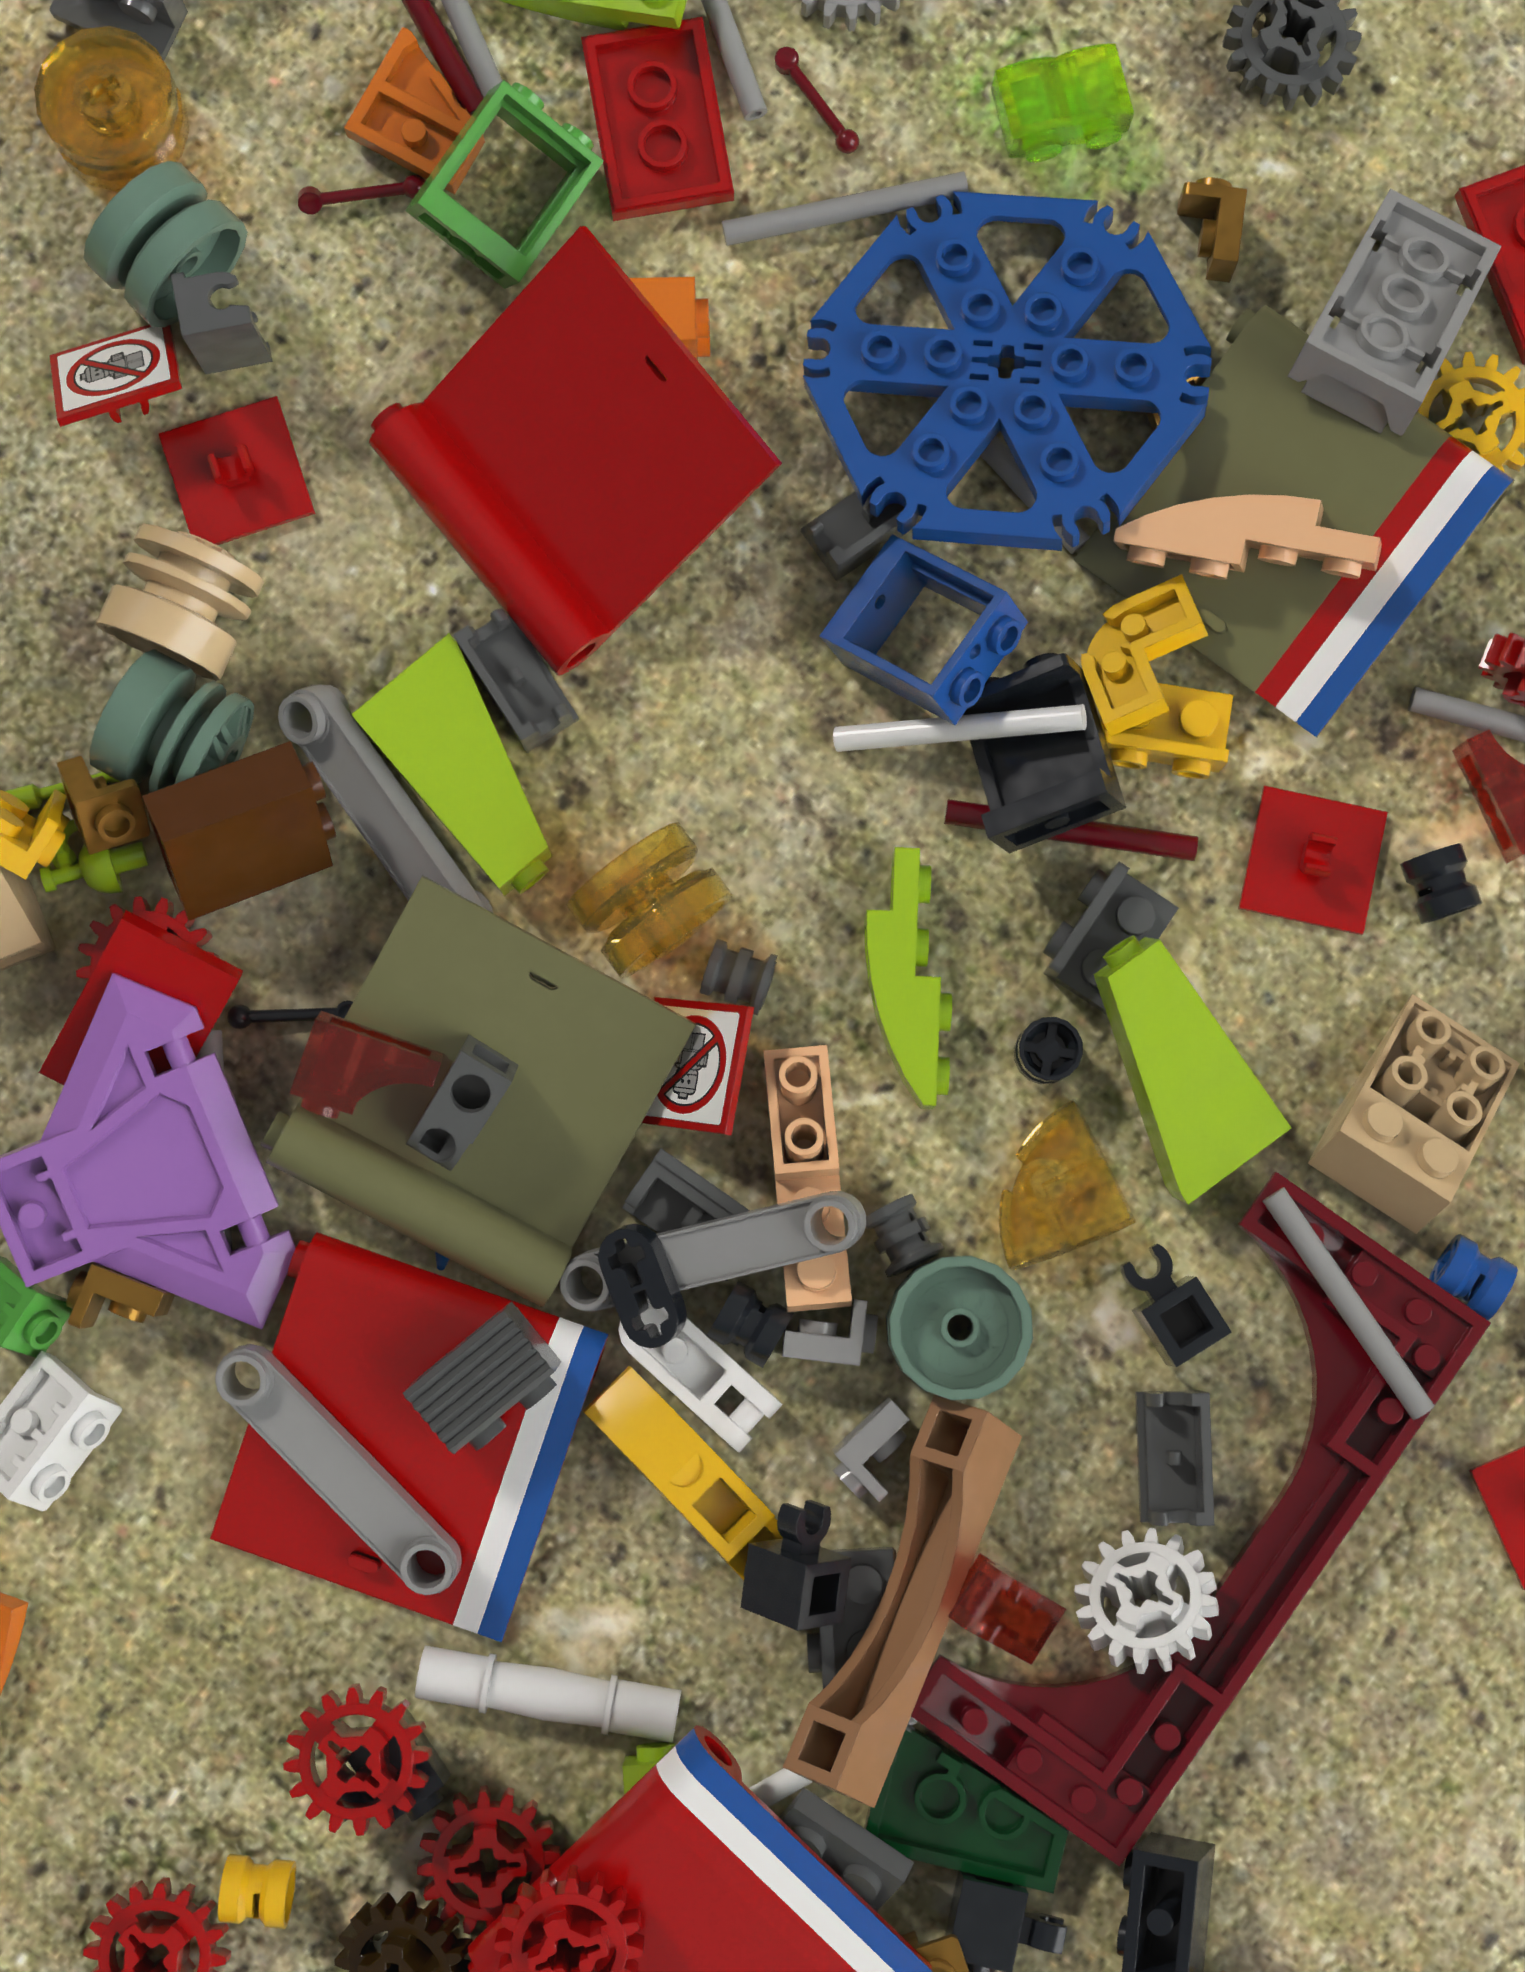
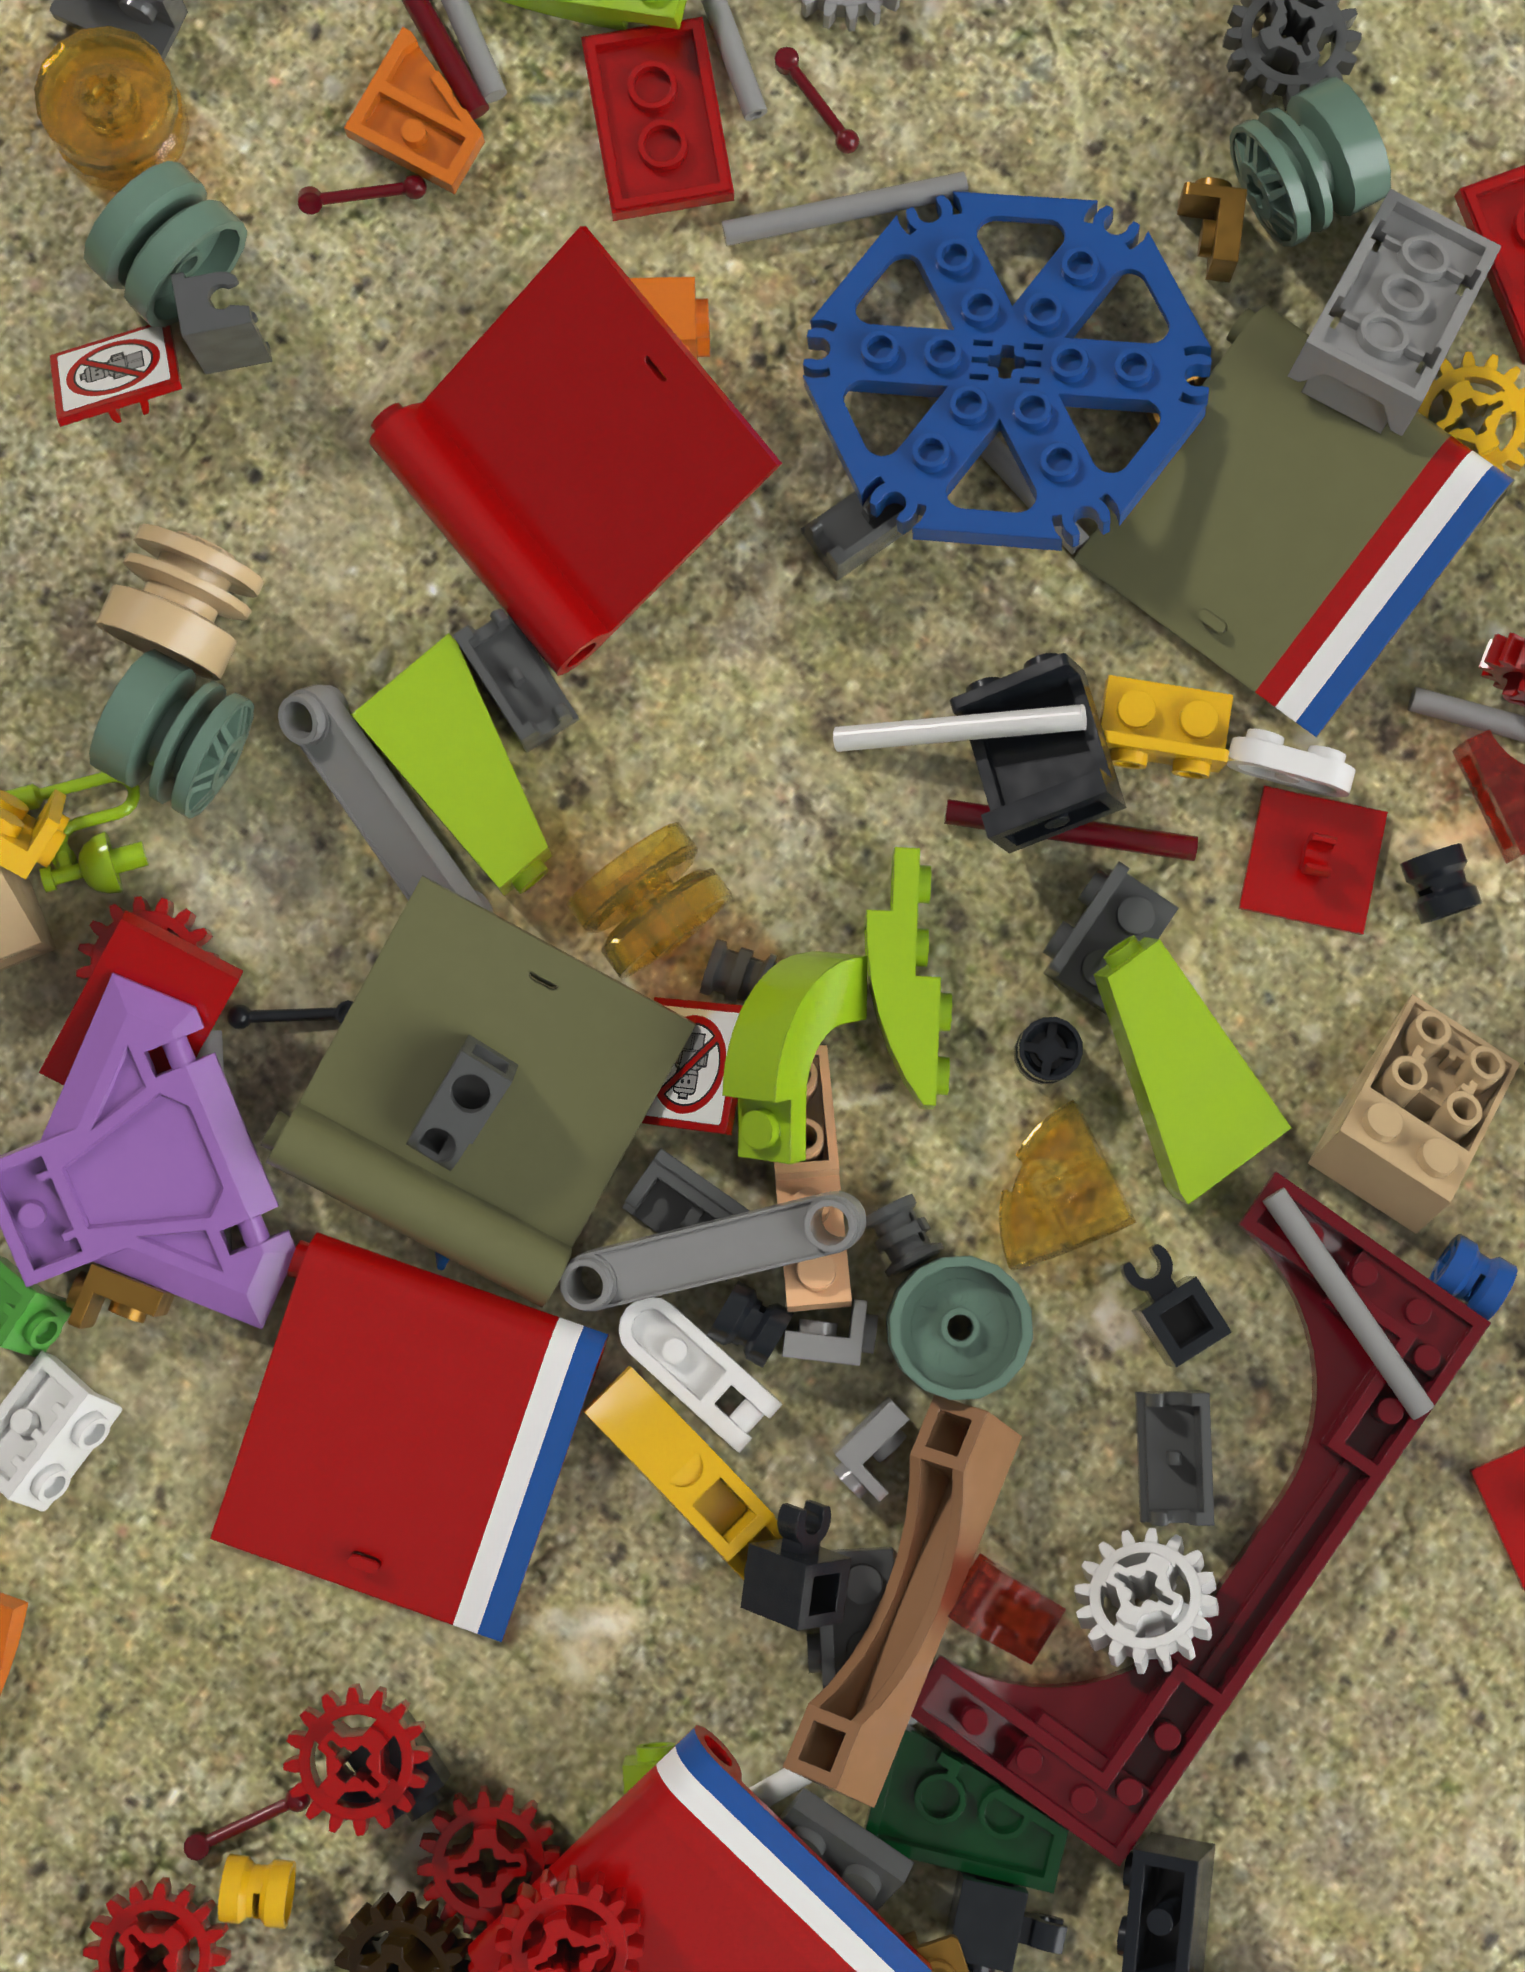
pearl gold bracket [57,756,151,855] -> none
reddish brown brick [142,741,336,921] -> none
red piece [158,396,316,545] -> none
light grey piece [215,1344,462,1595] -> none
clear red arch [290,1011,444,1119] -> none
dark grey brick [403,1301,562,1454] -> none
bright green window [405,80,604,289] -> none
white piece [415,1645,682,1743] -> none
black beam [598,1224,687,1348] -> none
blue window [819,534,1028,725] -> none
clear neon green brick [991,44,1134,163] -> none
yellow plate [1081,574,1208,737] -> none
light nougat slope [1113,494,1382,580] -> none
none -> dark red hinge [184,1787,311,1861]
none -> lime arch [722,951,868,1164]
none -> white plate [1226,729,1356,797]
none -> sand green wheel [1229,77,1391,247]

